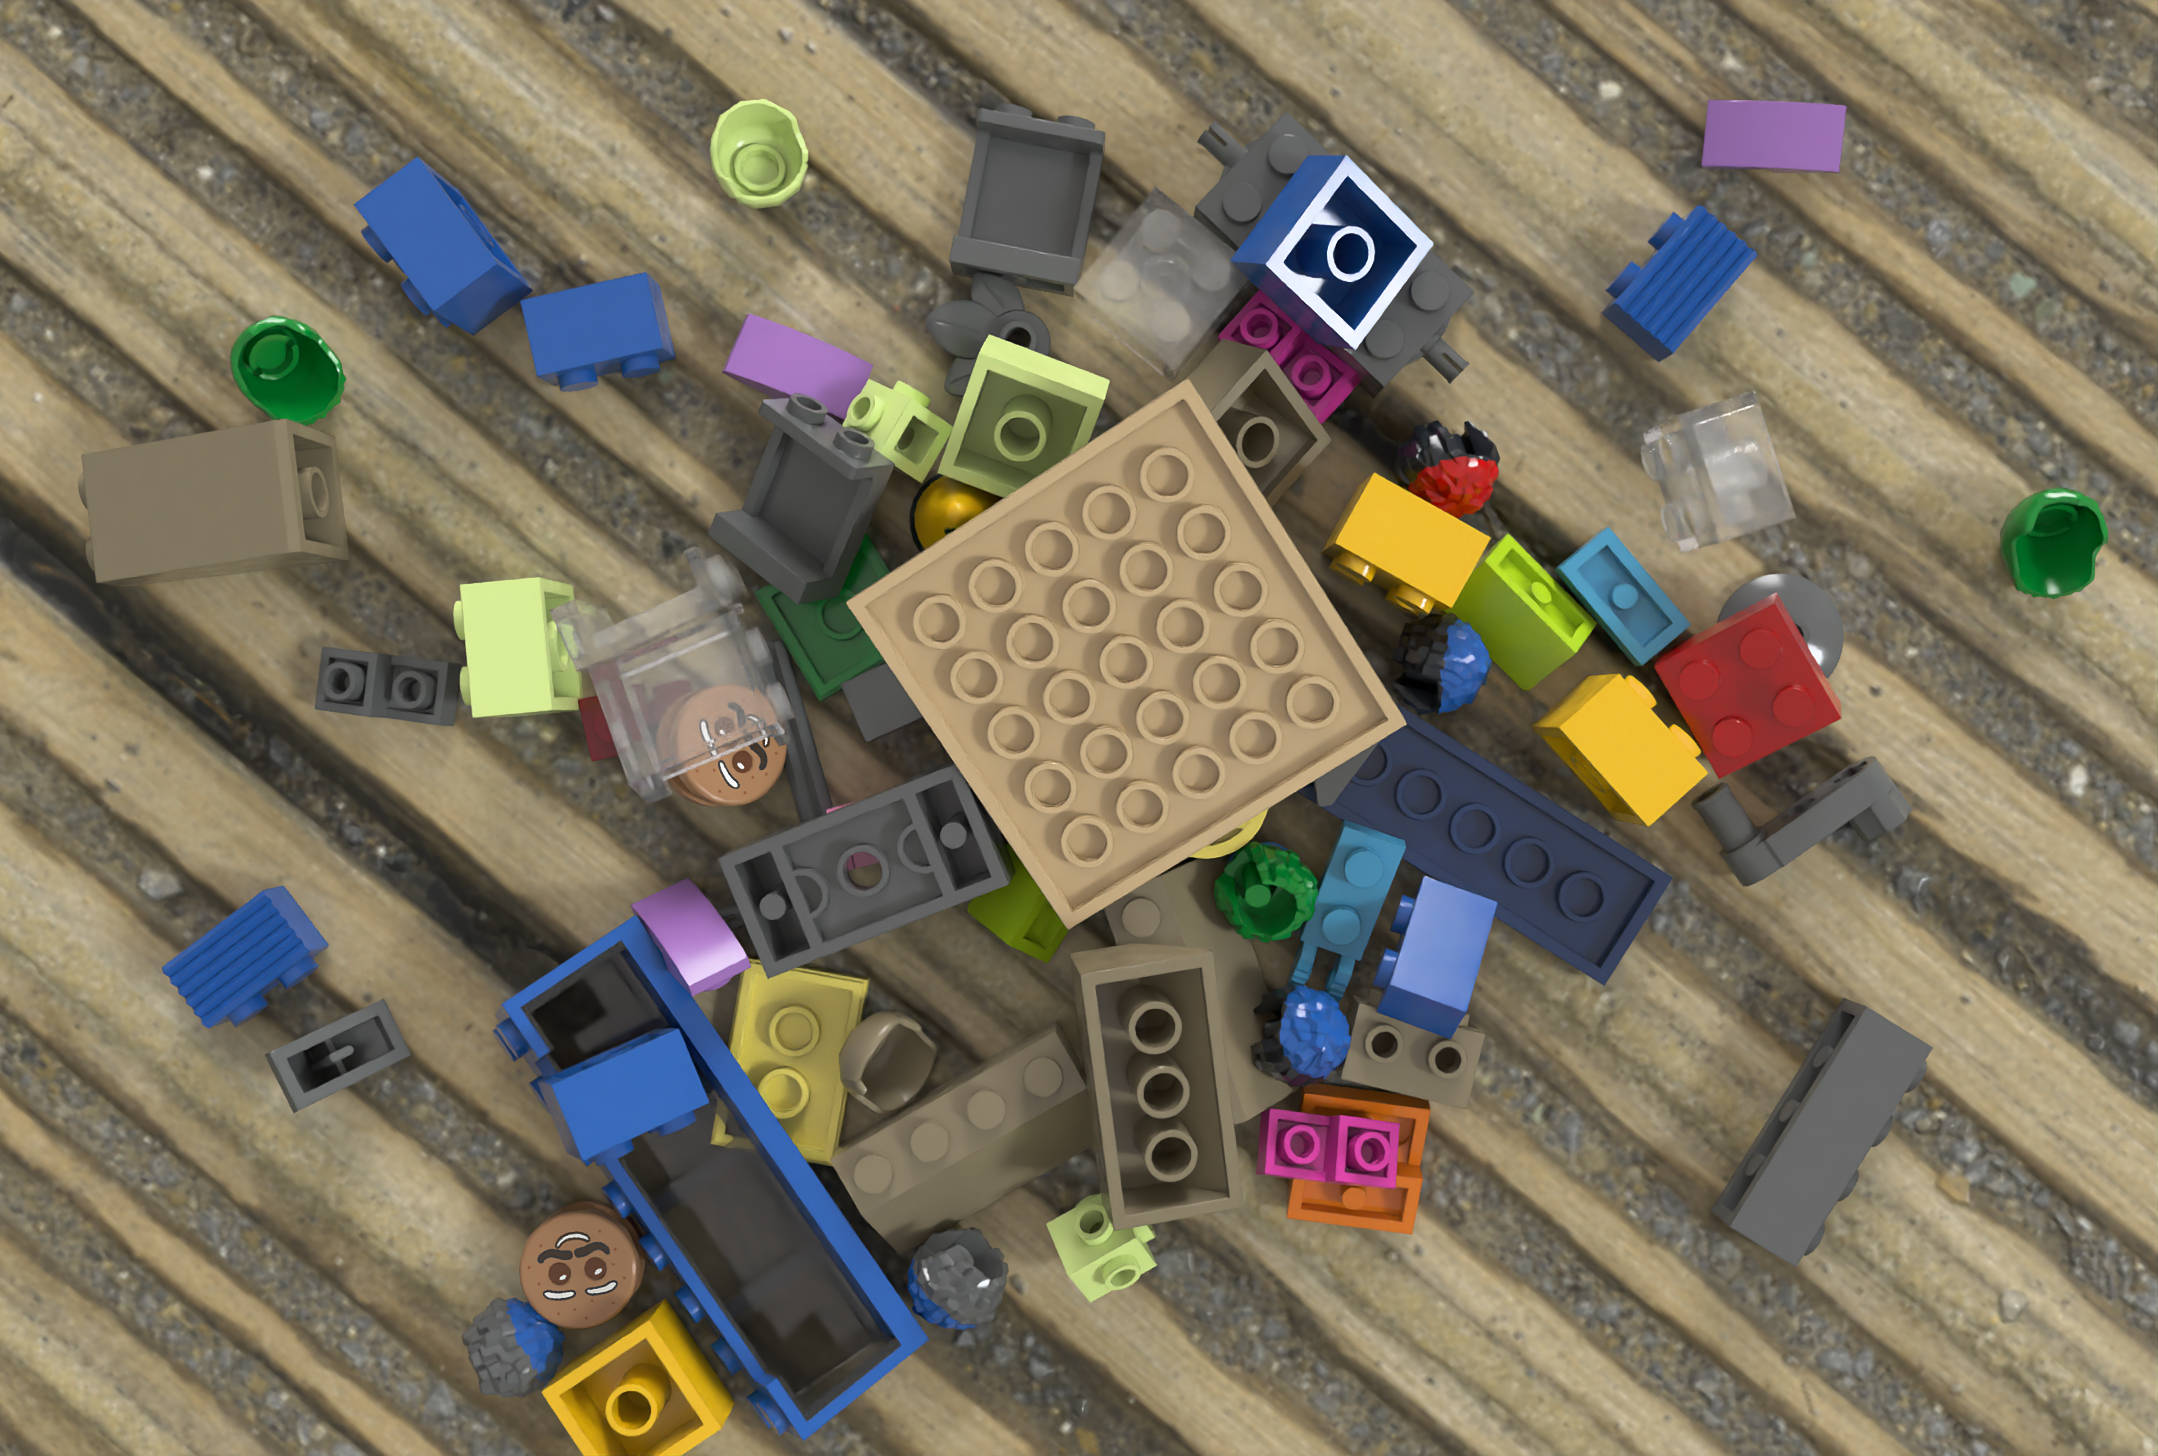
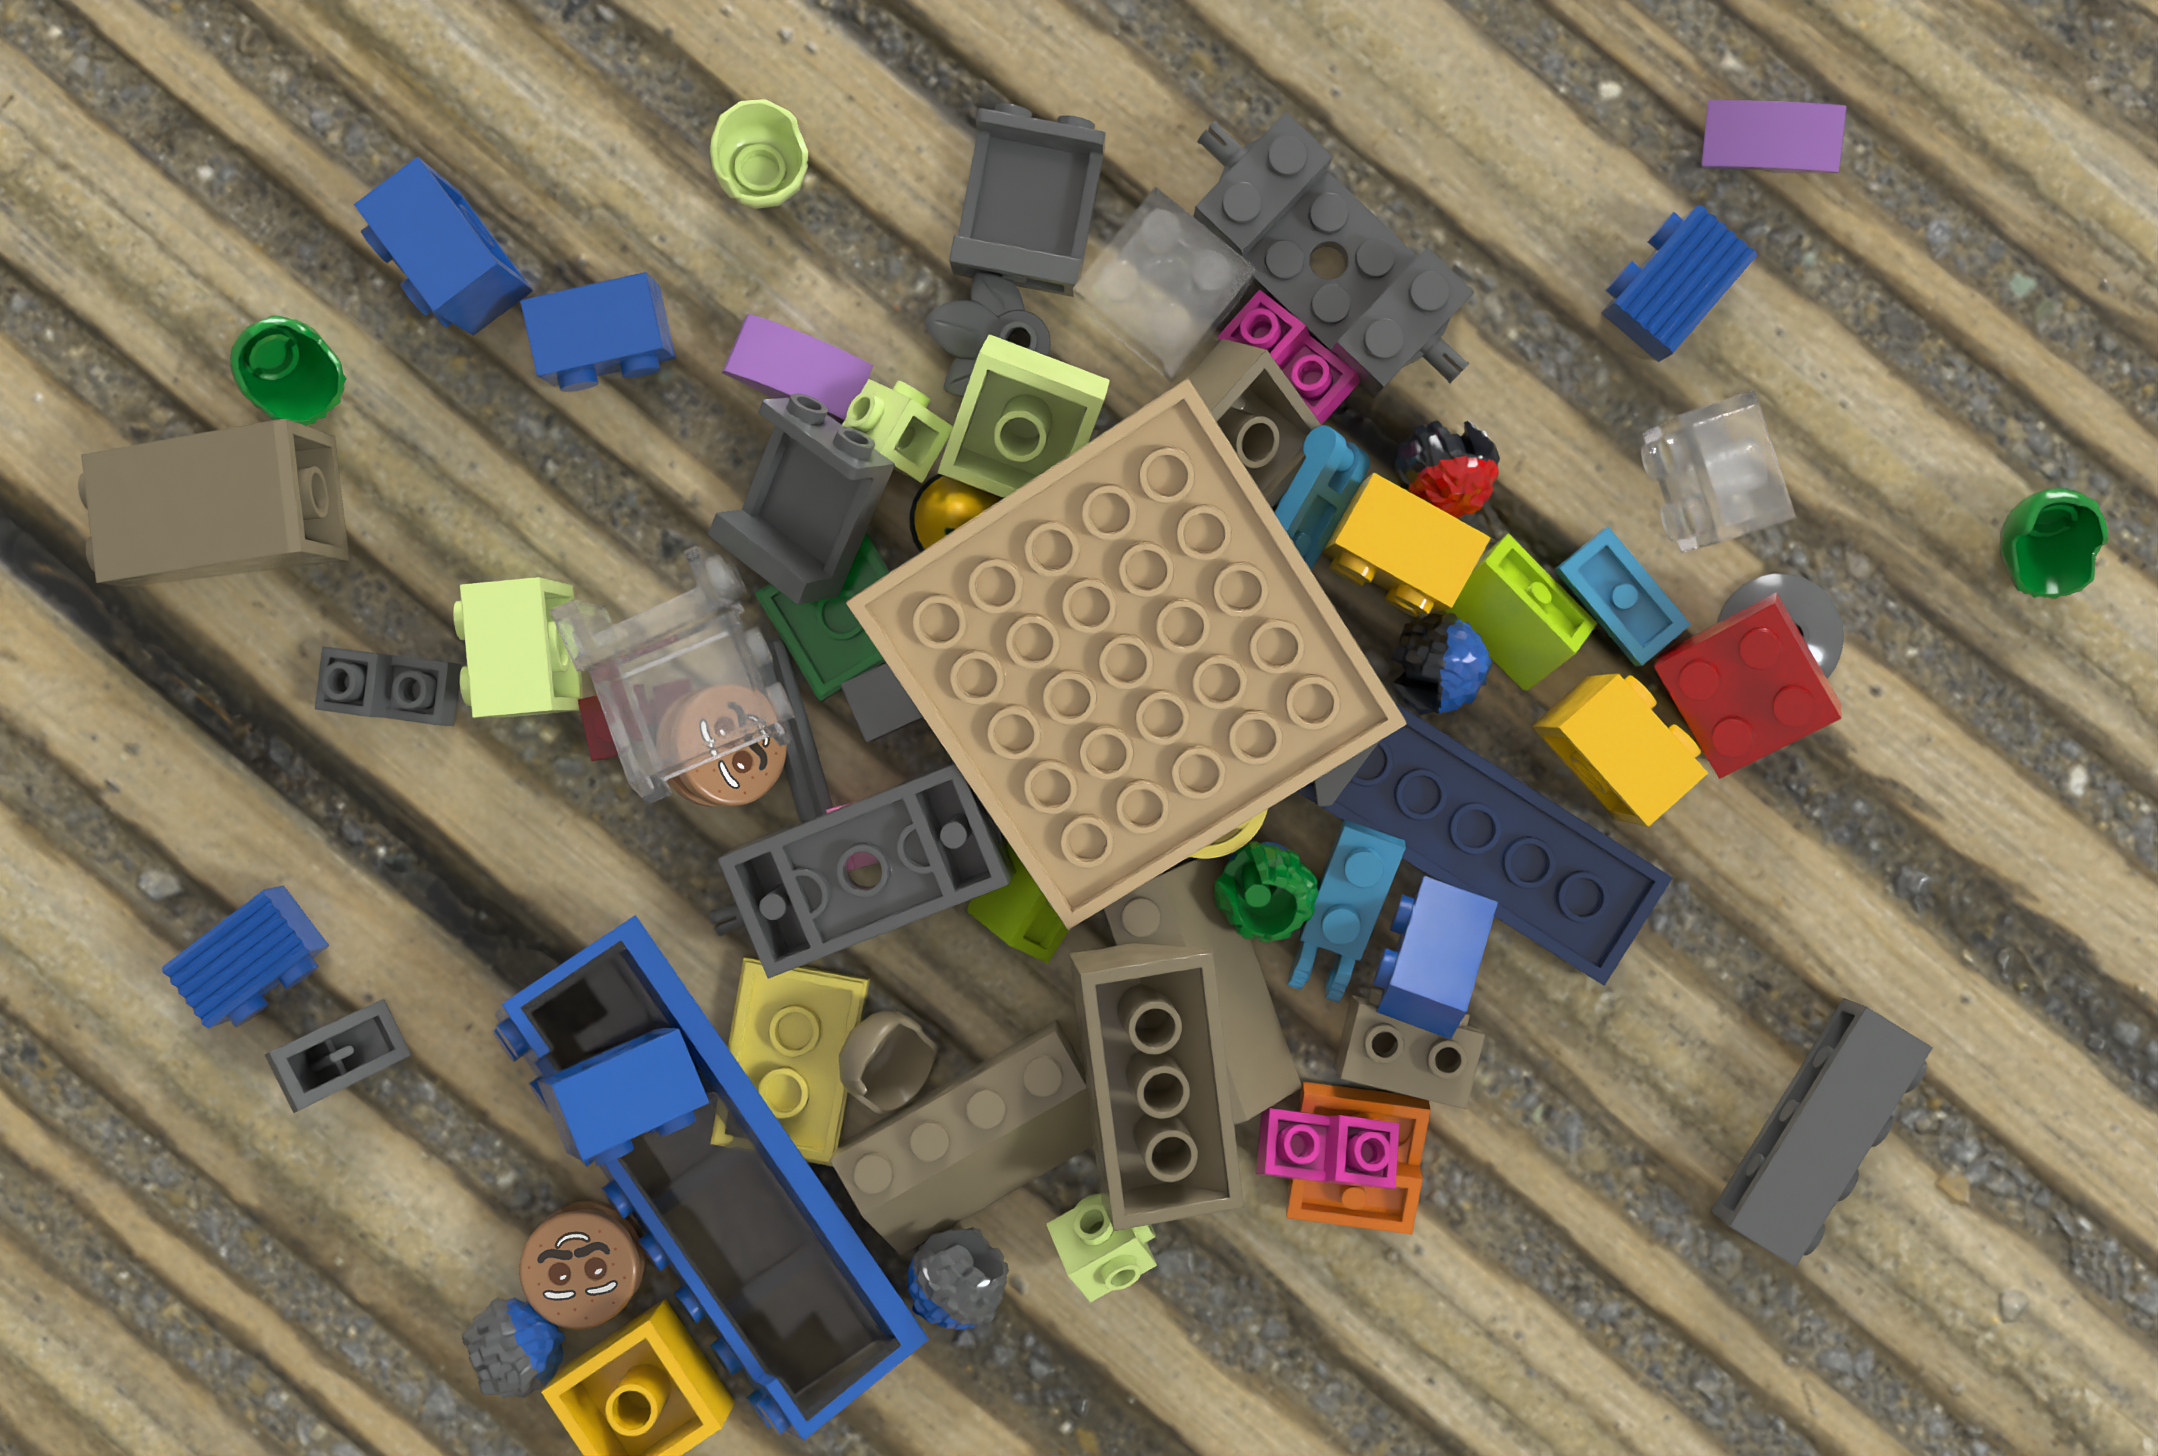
medium lavender slope [631,878,751,997] -> none
blue brick [1230,155,1434,350] -> none
blue piece [1251,983,1351,1087] -> none
dark grey beam [1691,756,1913,887] -> none
none -> dark azure plate [1275,425,1370,570]

